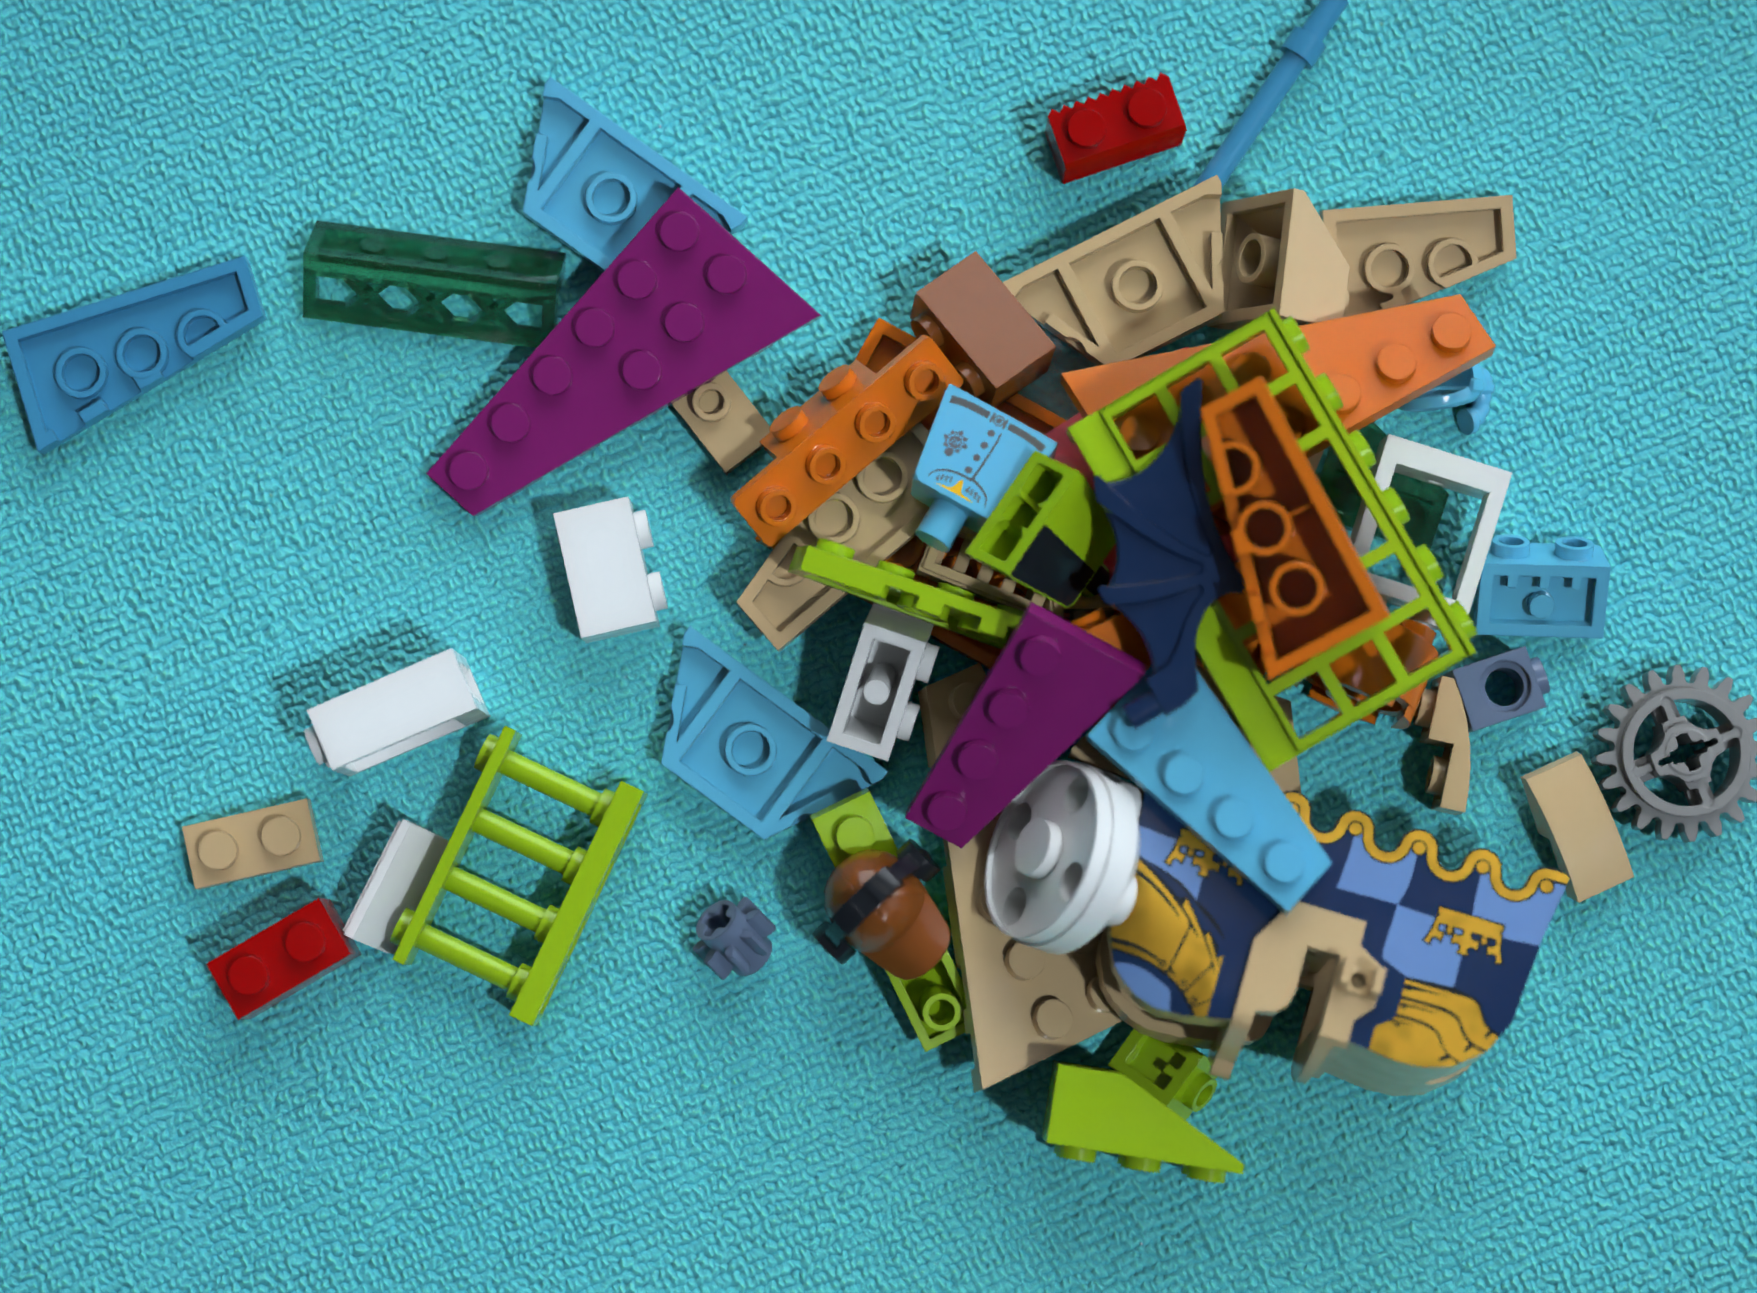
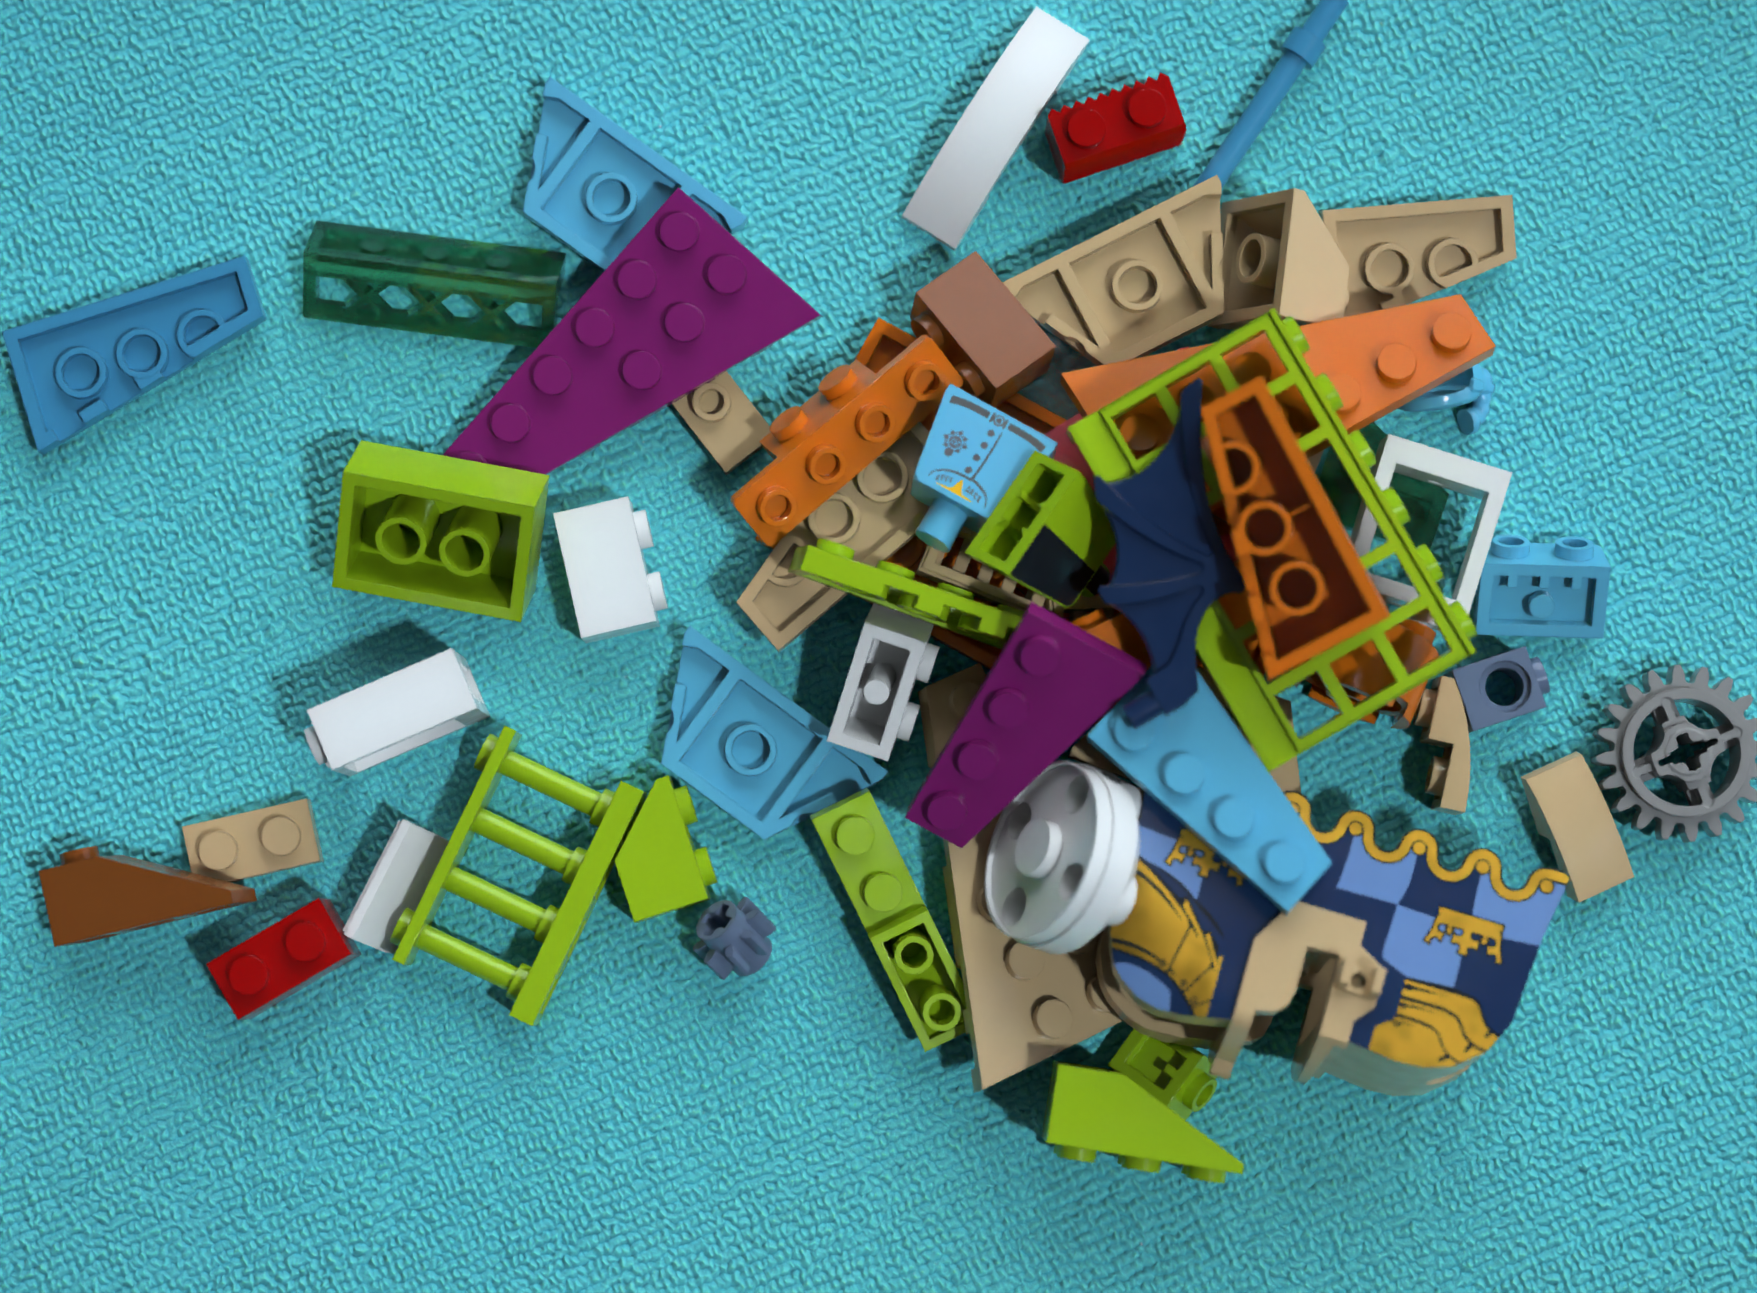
dark orange cap [813,838,950,980] -> none
none -> dark orange slope [39,846,257,947]
none -> lime brick [332,440,550,622]
none -> lime slope [615,775,718,923]
none -> white slope [902,7,1089,251]

